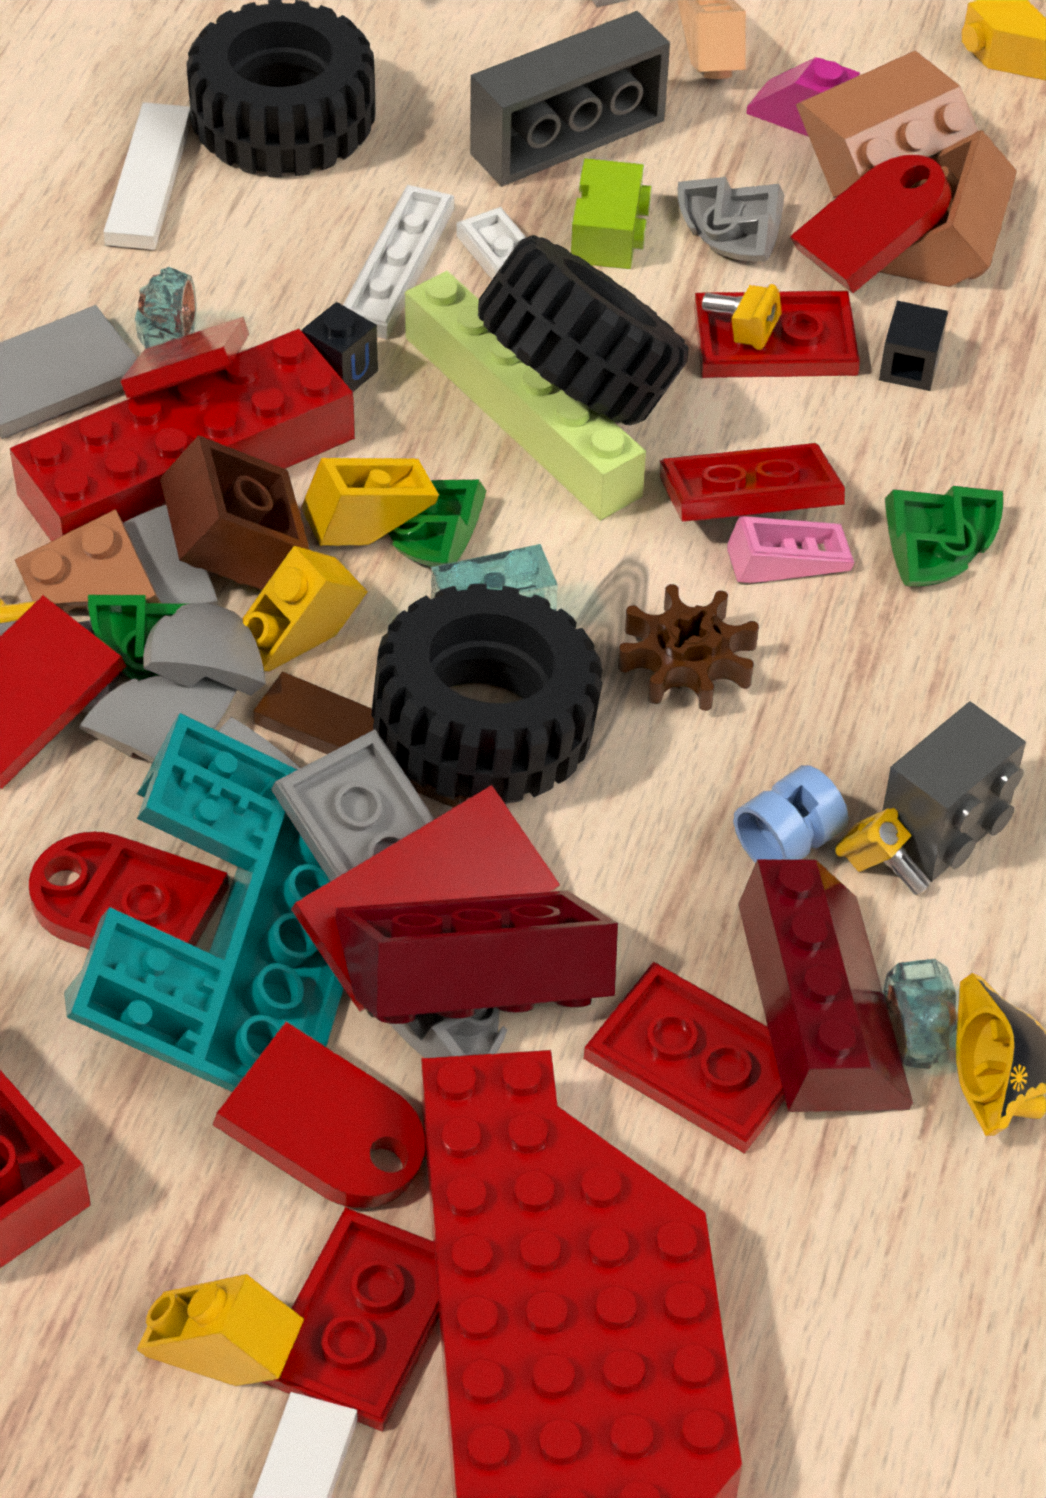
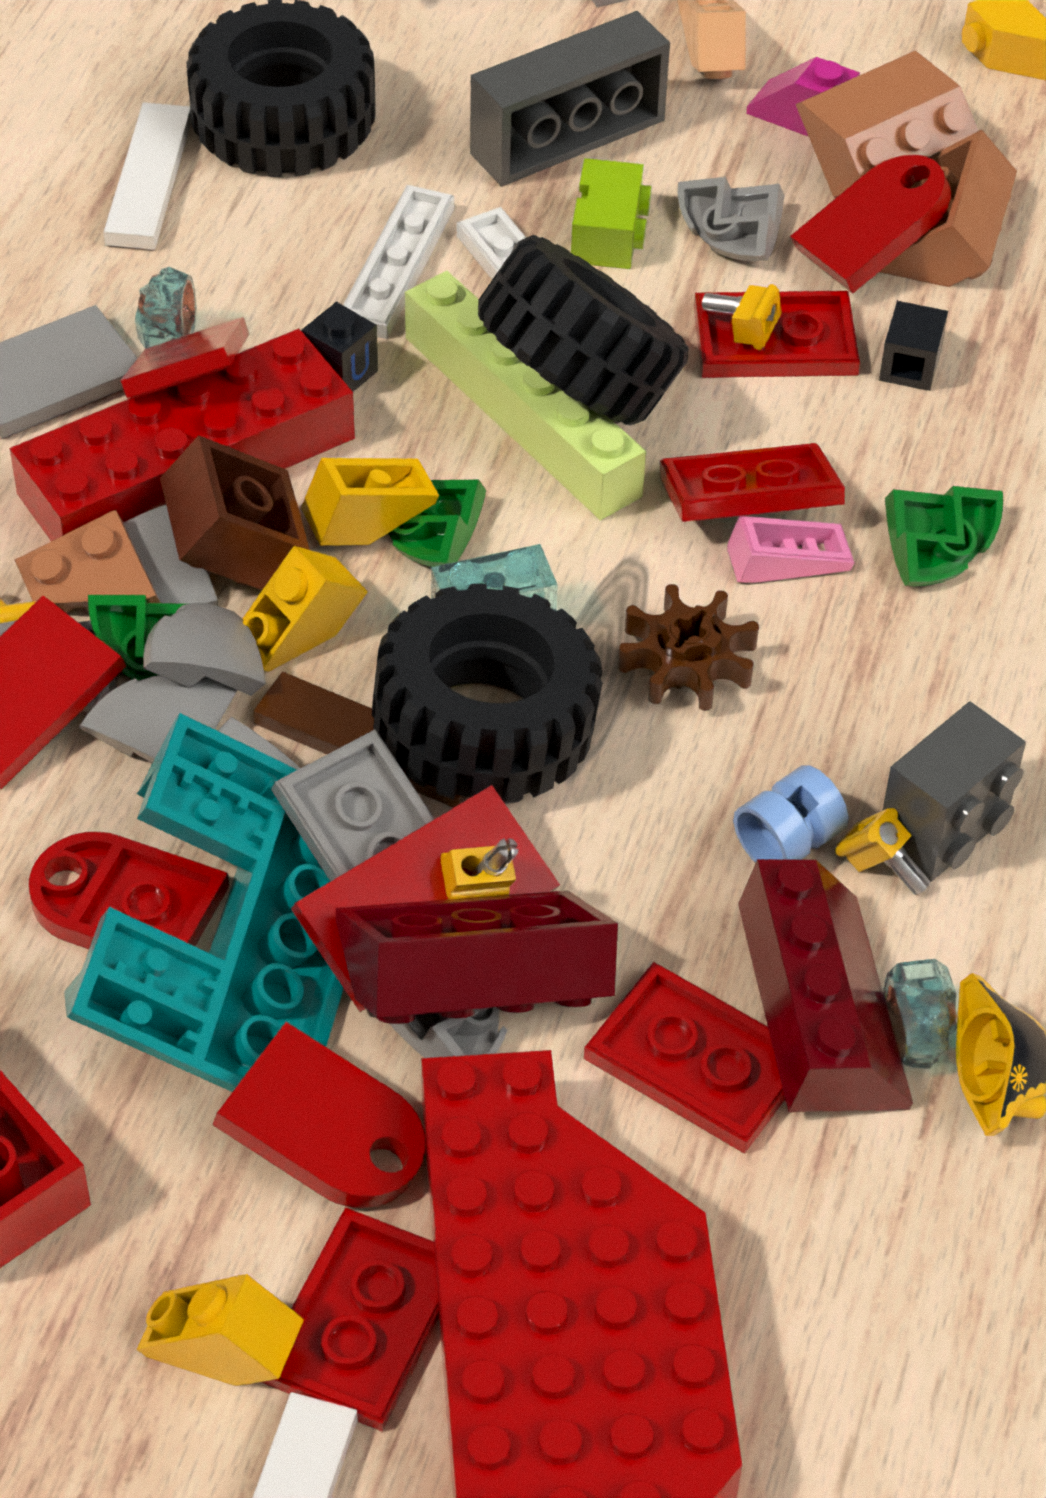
none -> yellow piece [441,838,519,899]

